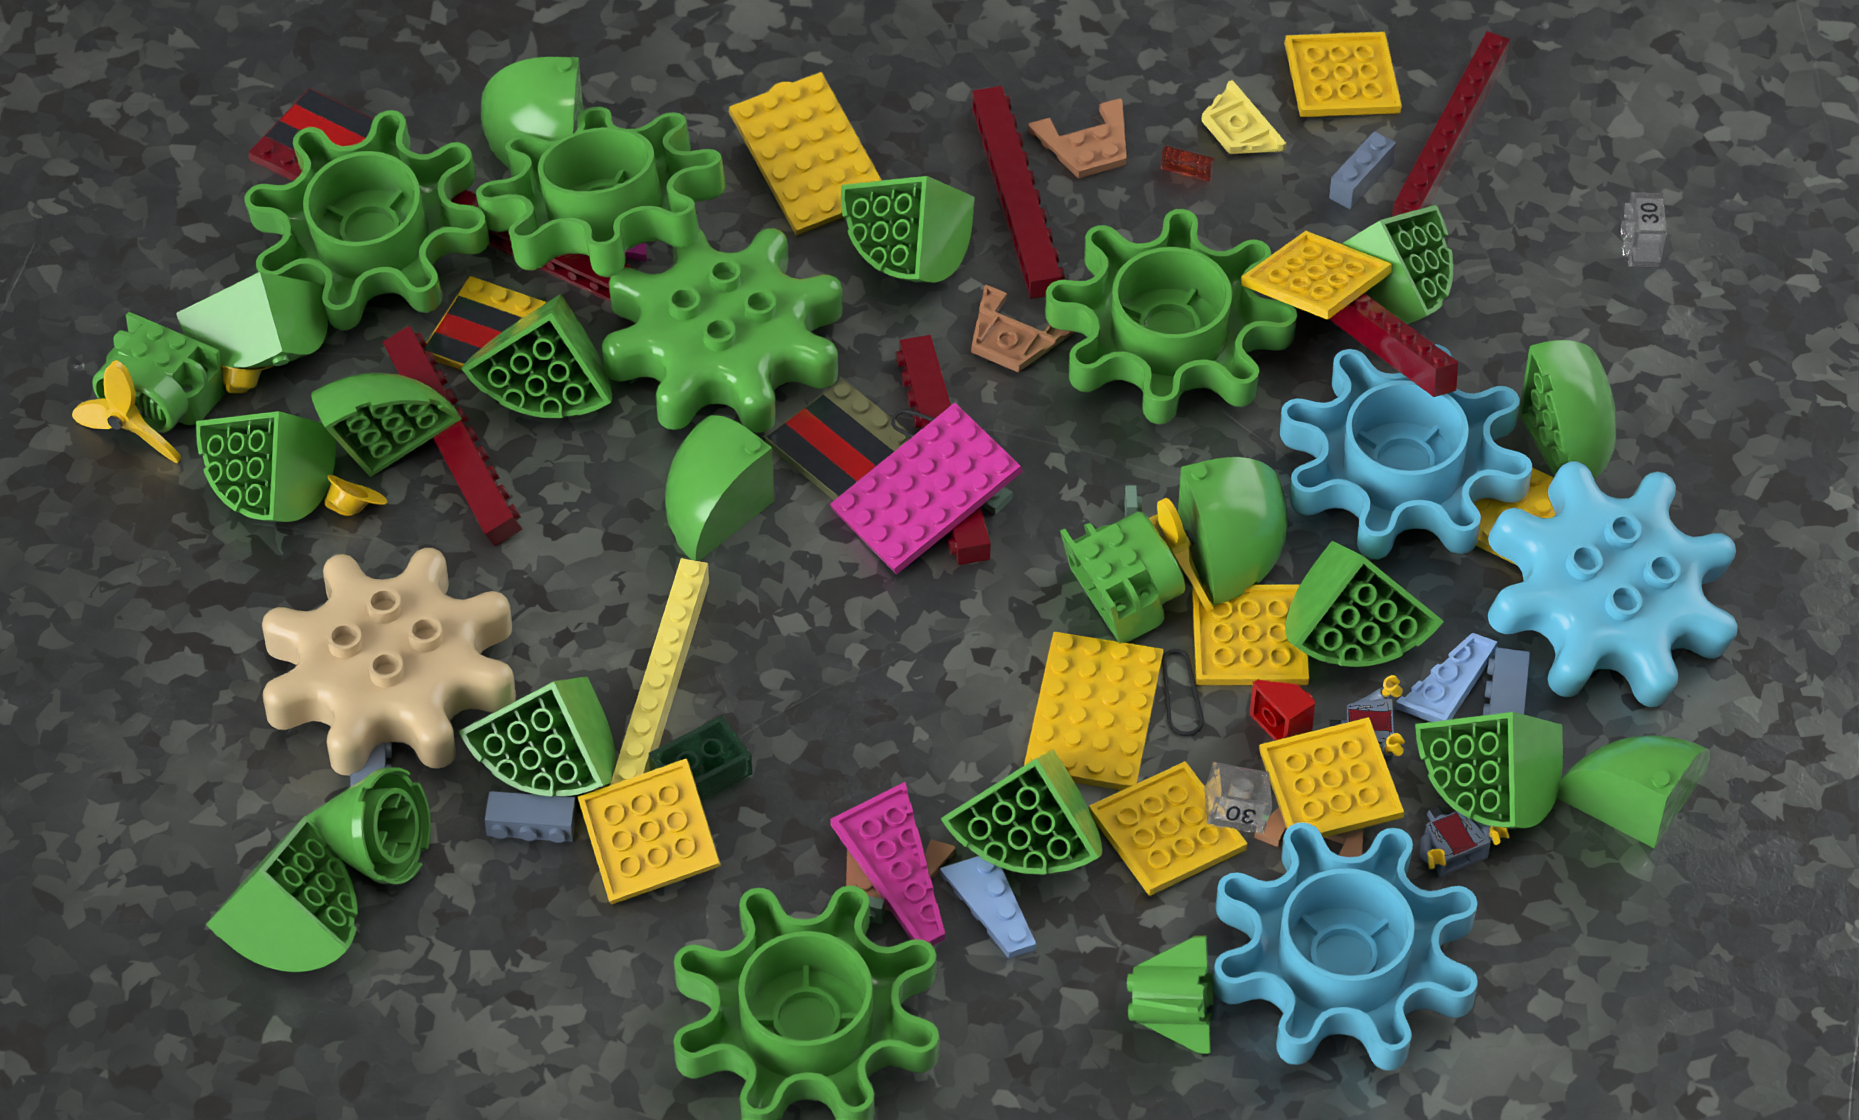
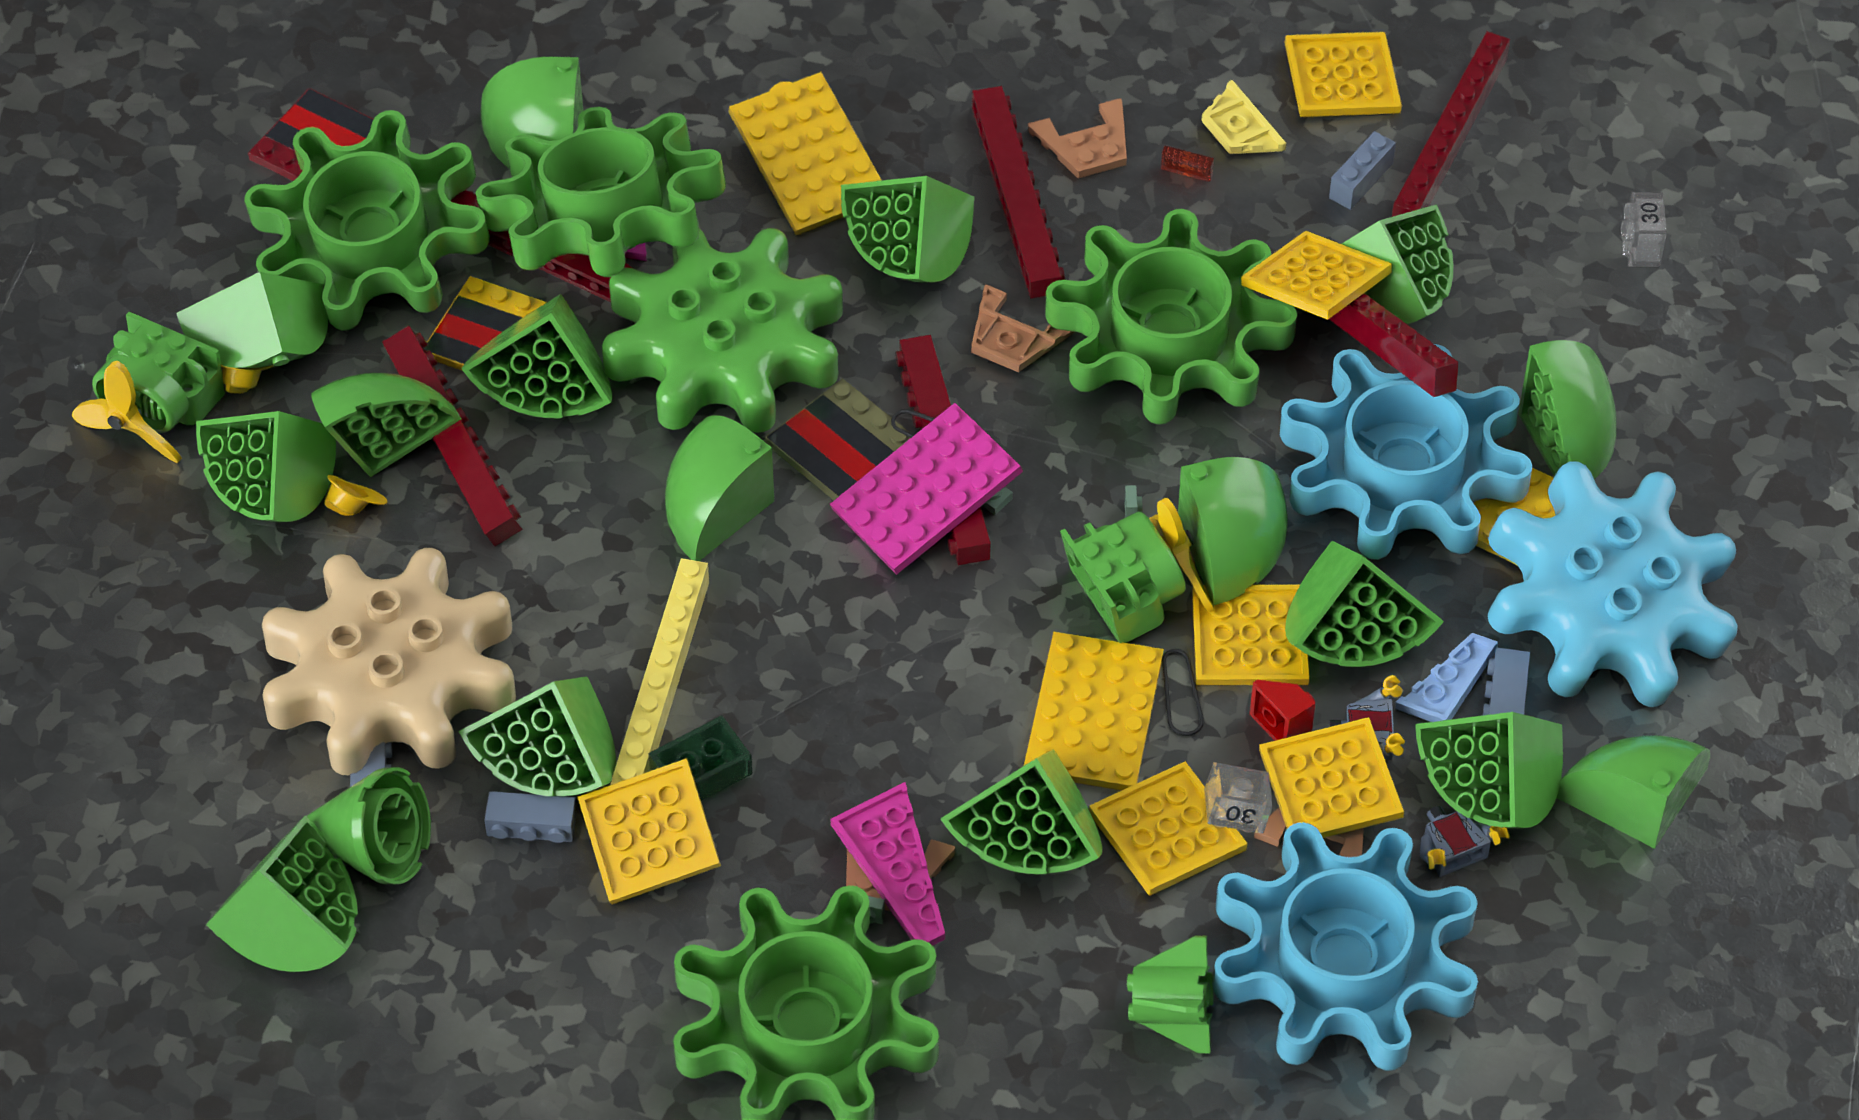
light blue wing [940,856,1036,959] -> none

